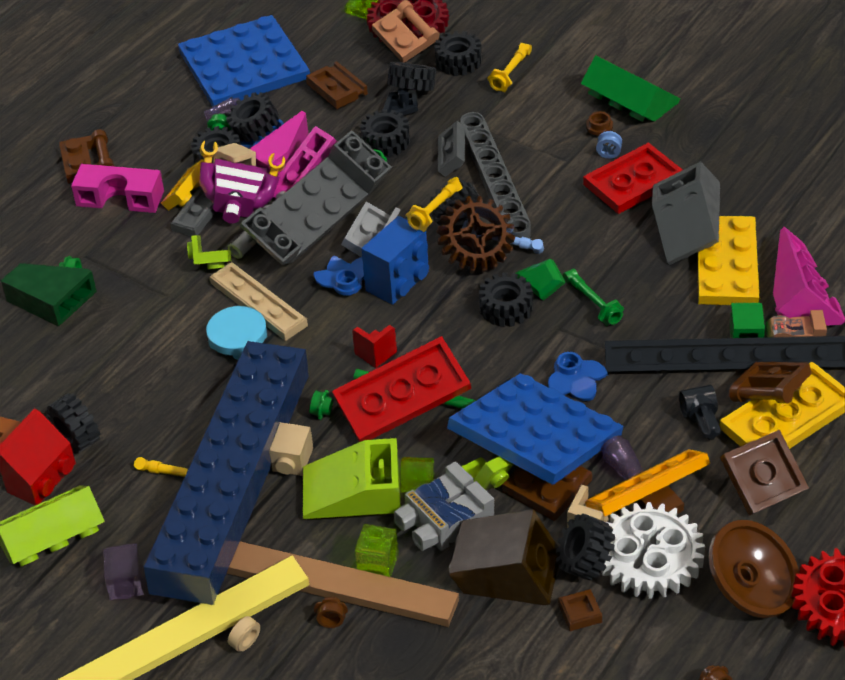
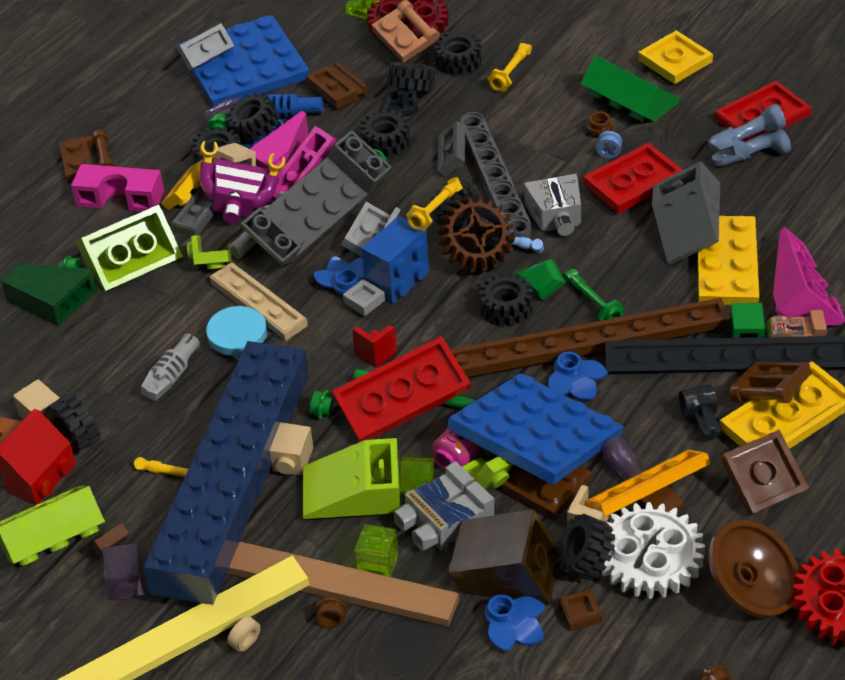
none -> tan brick [13,379,59,422]
none -> lime slope [76,205,183,291]
none -> reddish brown tile [91,523,129,560]
none -> light grey hinge [140,334,200,401]
none -> light grey plate [177,23,234,70]
none -> blue hinge [267,94,323,118]
none -> light grey plate [343,279,385,316]
none -> dark pink head [433,429,480,471]
none -> reddish brown plate [450,298,731,377]
none -> blue plate [485,595,546,652]
none -> light grey torso [524,174,581,236]
none -> yellow plate [638,30,713,84]
none -> sand blue piece [708,104,791,167]
none -> red tile [714,81,812,142]

